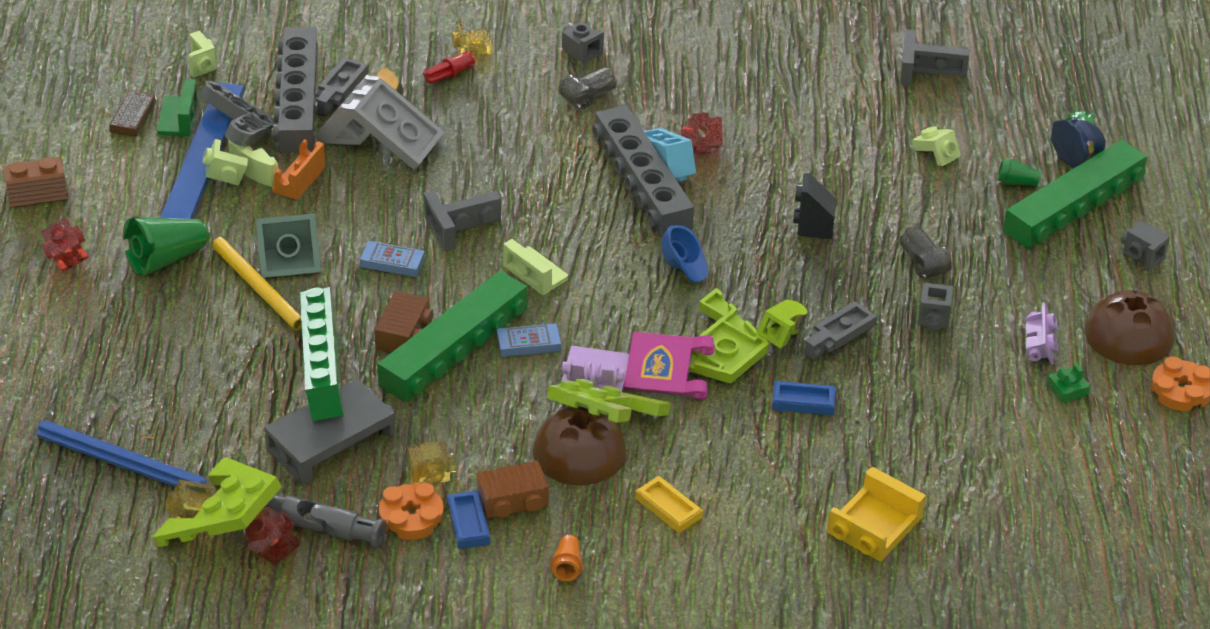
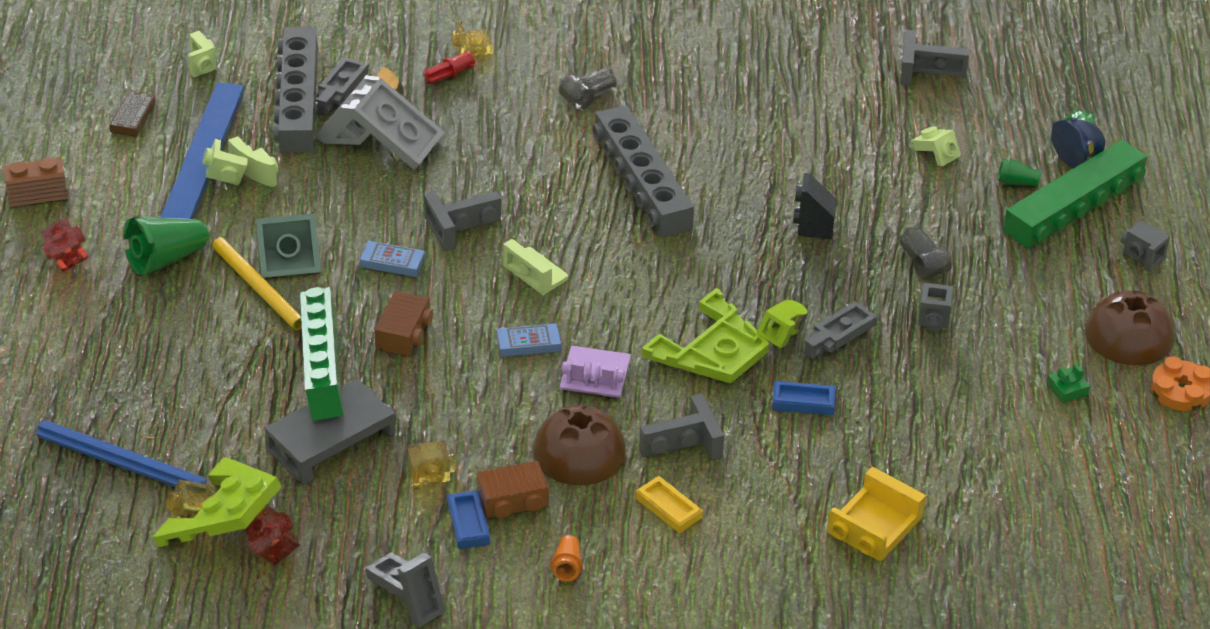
green panel [157,79,198,136] -> none
dark grey beam [200,81,275,147] -> none
dark grey piece [257,495,386,548] -> none
orange hinge [272,139,325,200] -> none
green brick [377,270,528,403] -> none
orange plate [379,482,444,540] -> none
lime wing [547,379,671,423] -> none
dark grey brick [562,21,604,64] -> none
dark pink flag [624,332,715,400] -> none
medium azure slope [644,127,696,182] -> none
blue cap [661,225,709,284] -> none
clear red brick [681,113,723,154] -> none
lavender hinge [1026,302,1058,365] -> none
none -> dark grey bracket [365,552,446,628]
none -> dark grey bracket [639,394,724,460]

